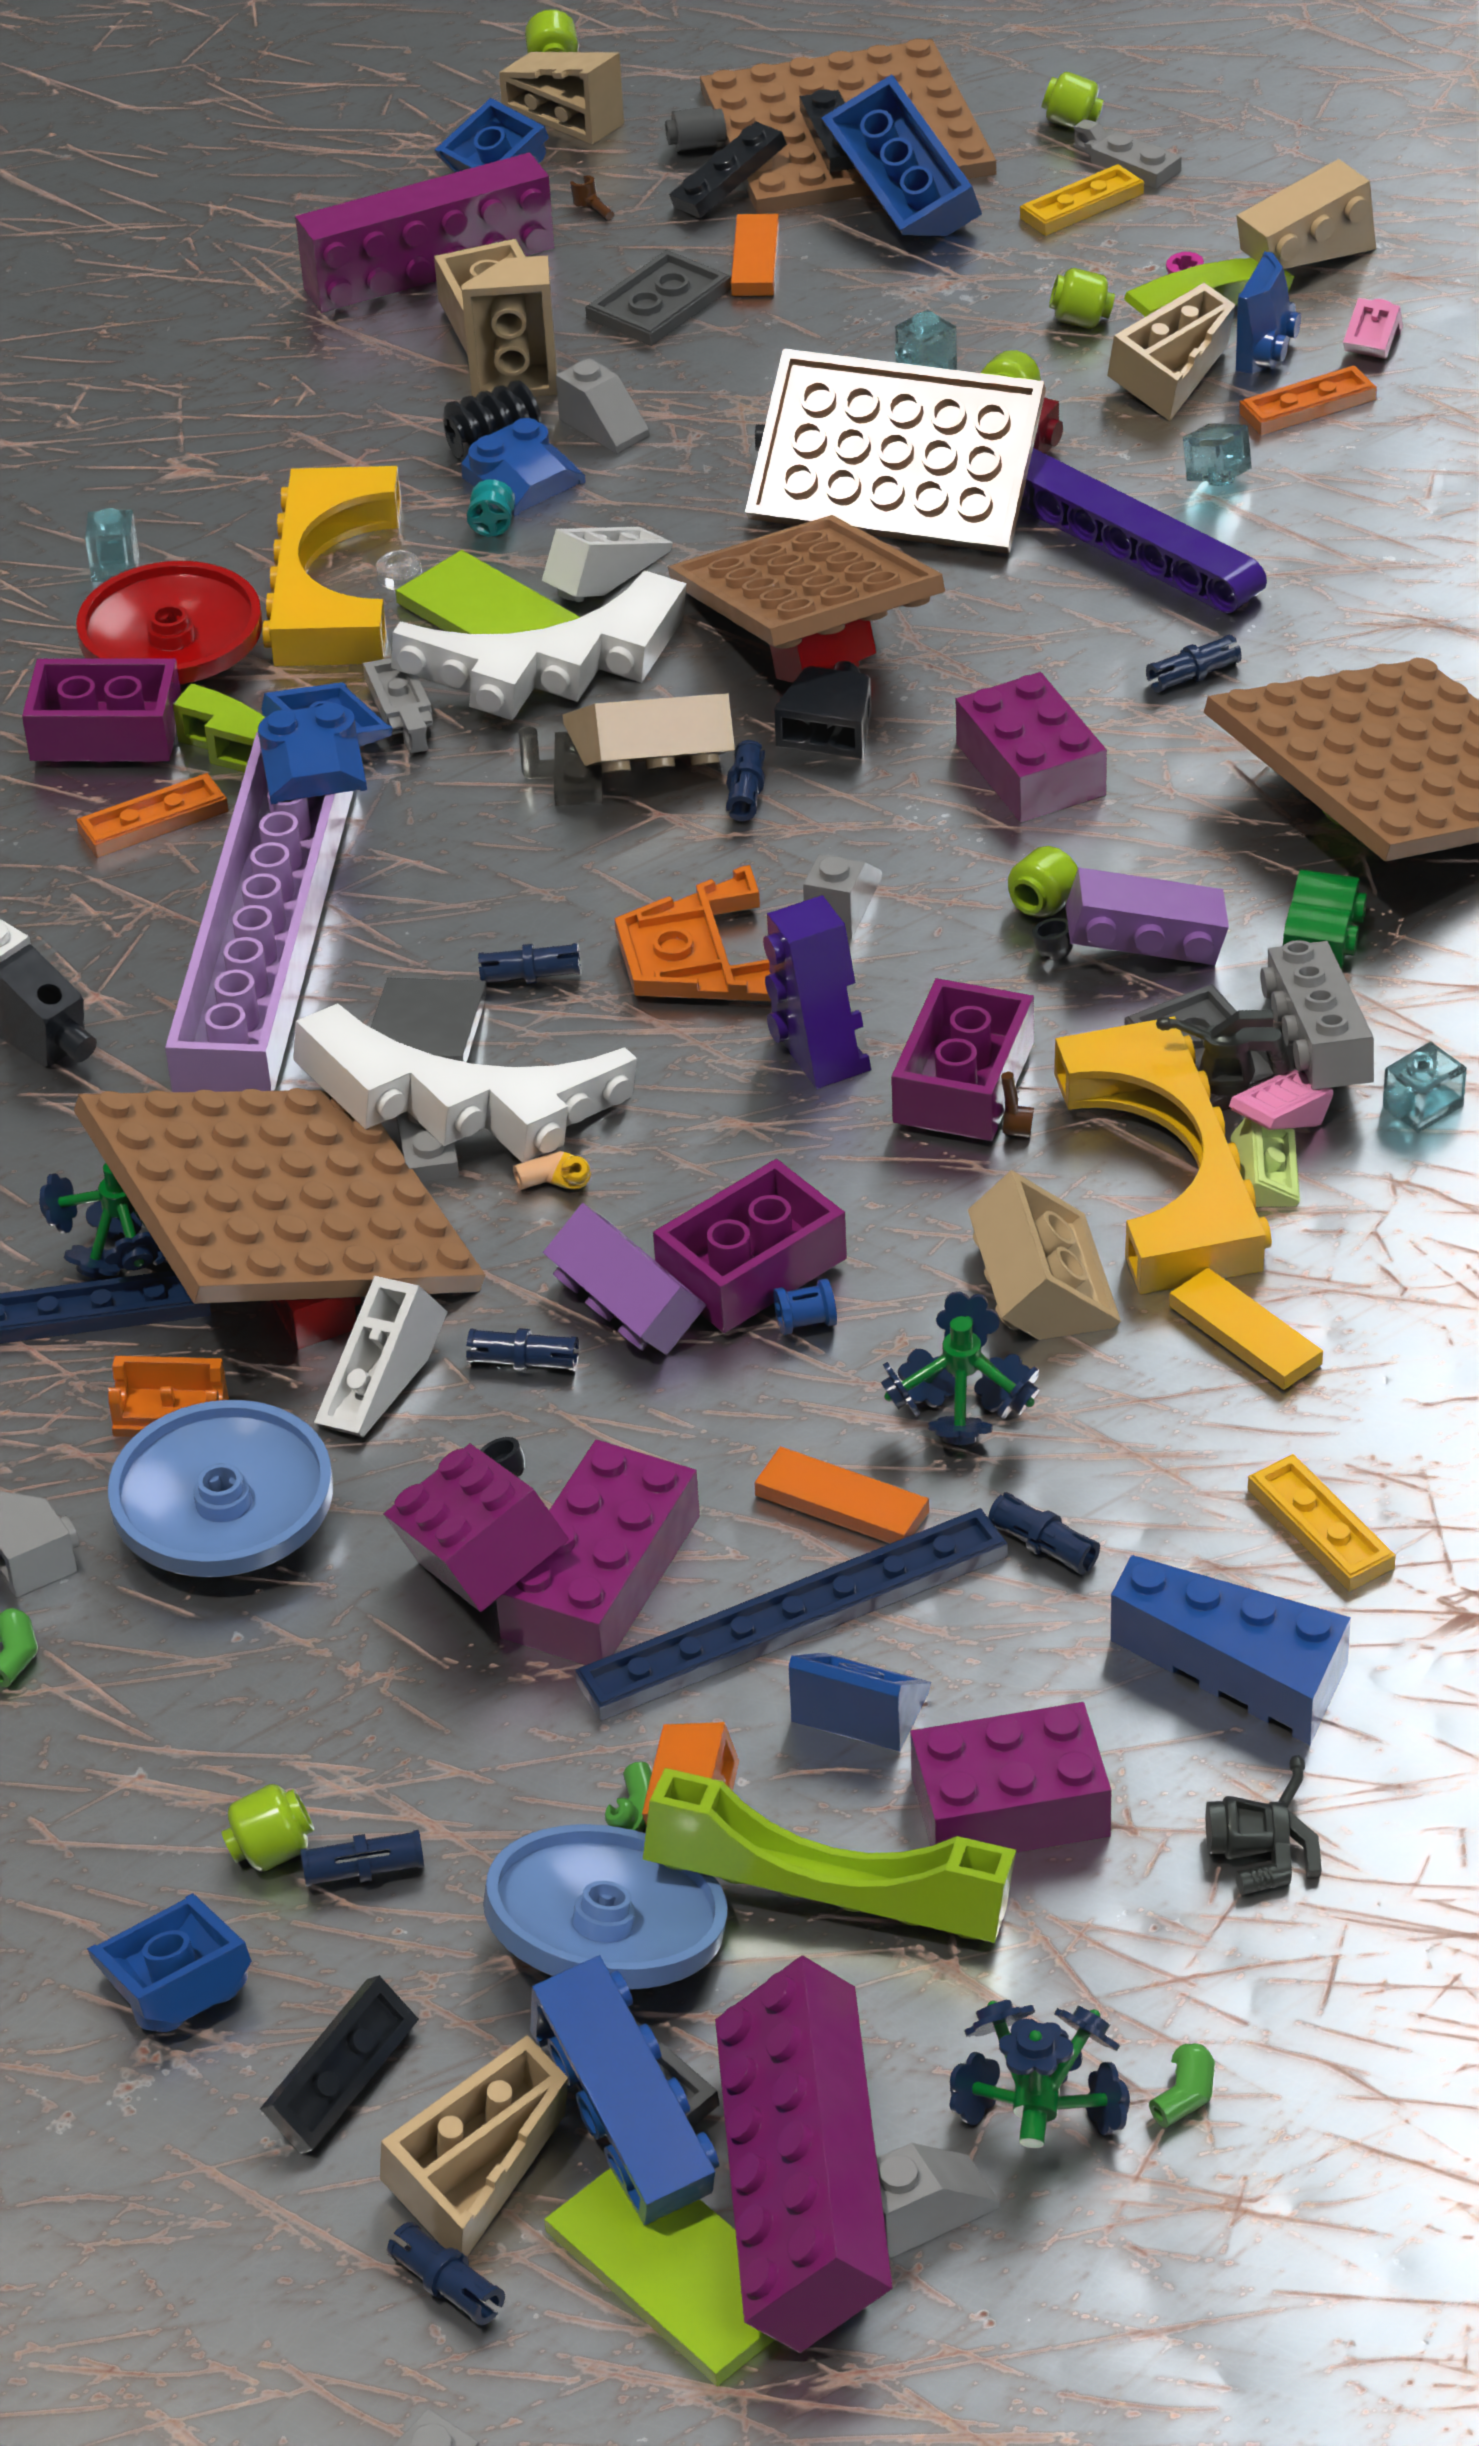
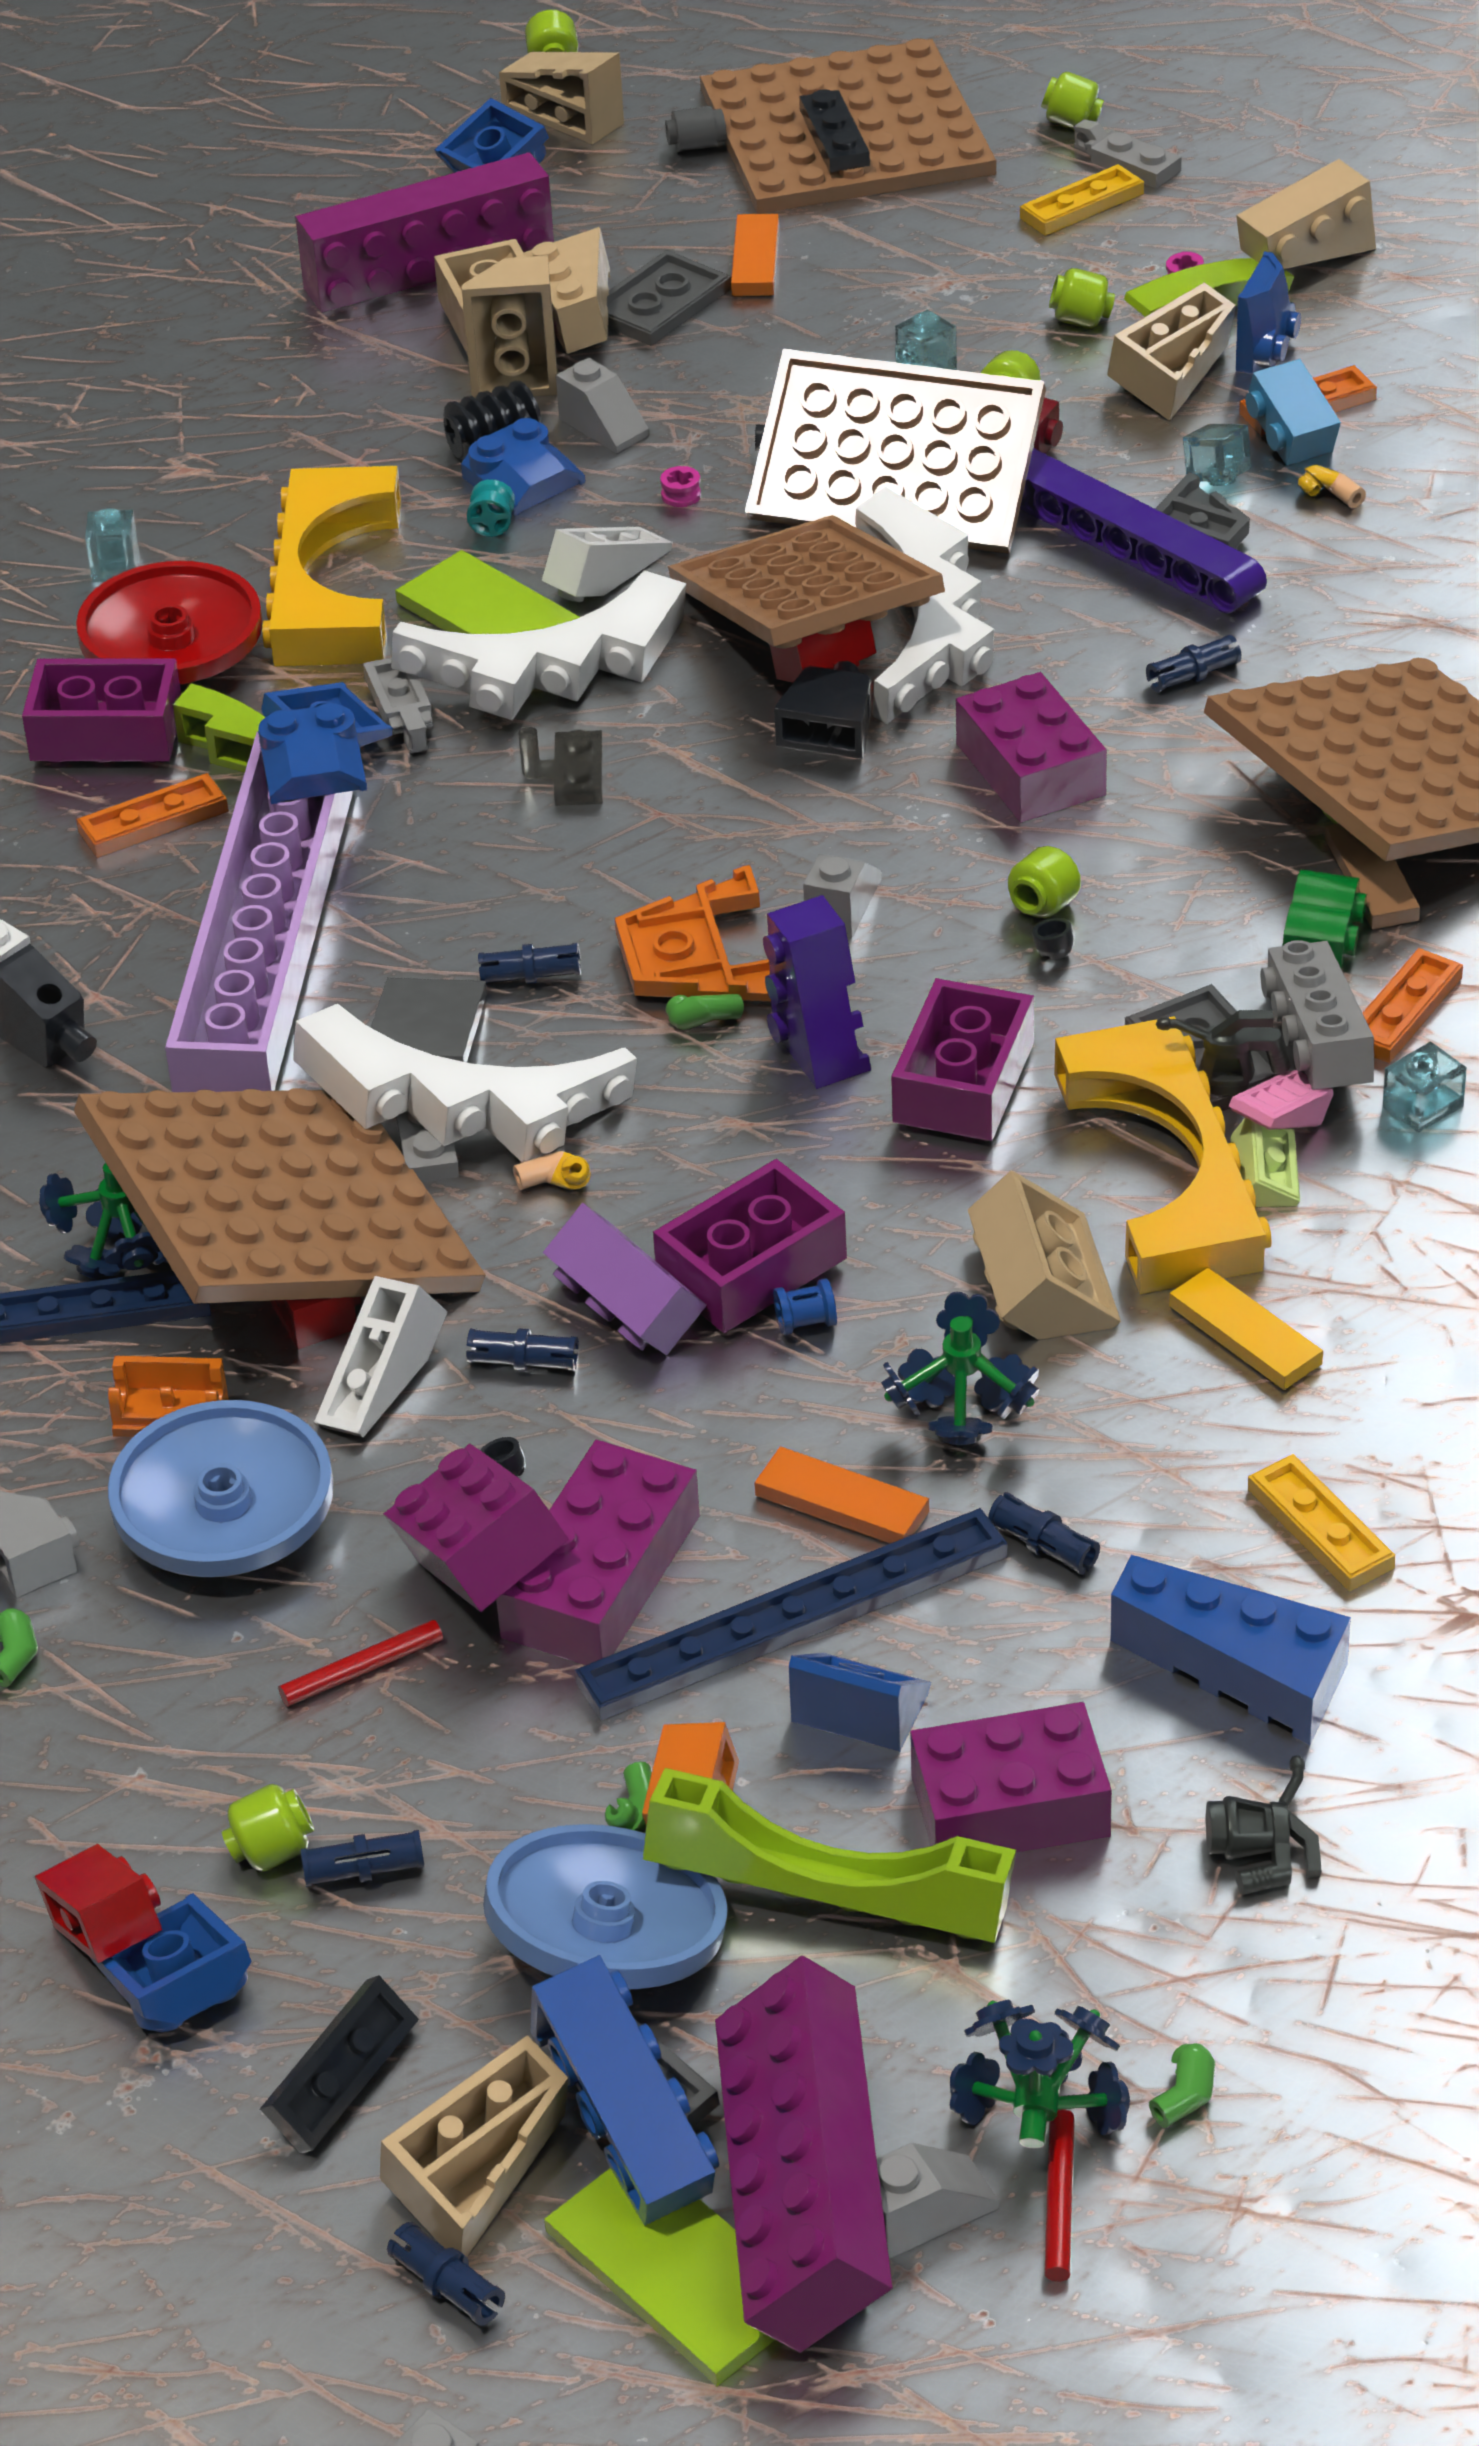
clear tile [376,550,422,590] -> none
tan slope [563,693,735,773] -> none
reddish brown hand [570,175,614,221] -> none
black plate [669,121,787,218] -> none
dark blue pin [726,740,765,821] -> none
blue slope [821,74,982,236] -> none
reddish brown hand [1001,1071,1034,1138] -> none
medium lavender brick [1066,867,1229,965] -> none
bright pink bracket [1343,298,1403,359] -> none
none -> red brick [34,1843,162,1963]
none -> red bar [278,1619,443,1707]
none -> tan wedge [524,227,610,354]
none -> dark pink bush [660,466,701,507]
none -> bright green arm [666,994,744,1030]
none -> white arch [855,486,994,724]
none -> red bar [1045,2109,1075,2282]
none -> dark grey wing [1155,472,1250,549]
none -> dark azure brick [1245,359,1341,466]
none -> arm [1298,464,1366,508]
none -> medium nougat tile [1325,823,1420,929]
none -> orange tile [1363,948,1463,1064]

